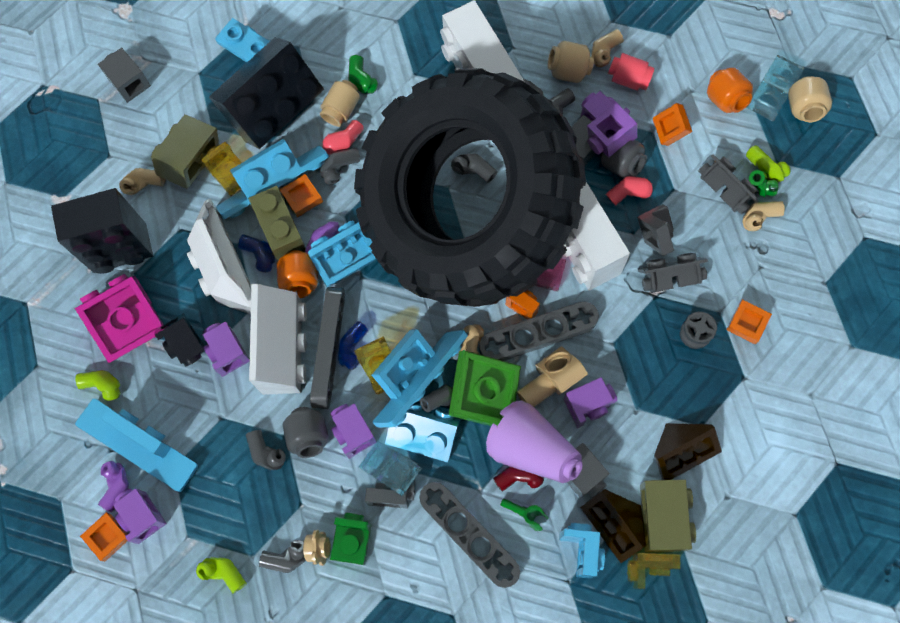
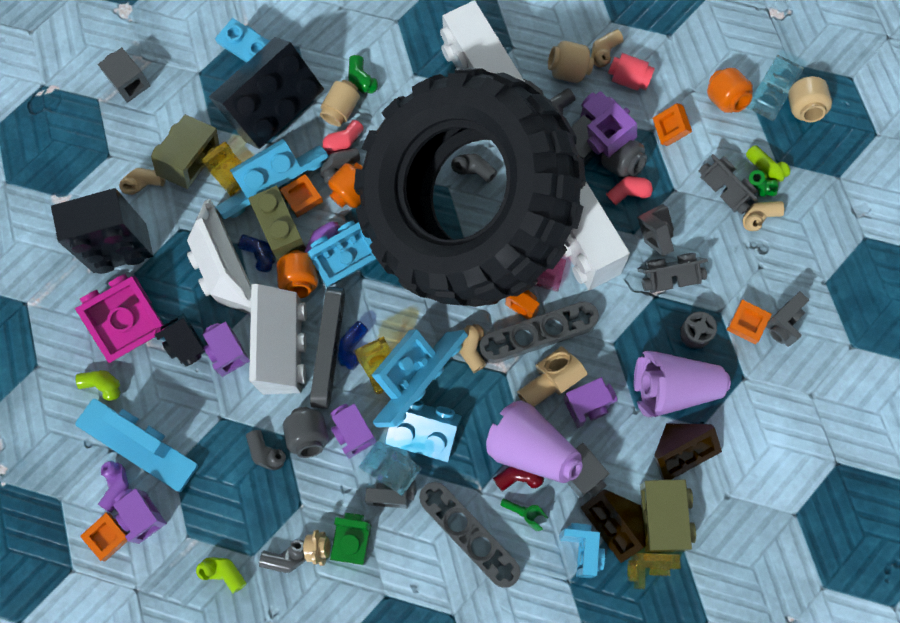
dark grey arm [420,384,453,412] -> none
bright green tile [448,350,521,426] -> none
none -> orange head [328,162,363,208]
none -> lavender cone [634,351,731,417]
none -> dark grey bracket [766,291,809,347]

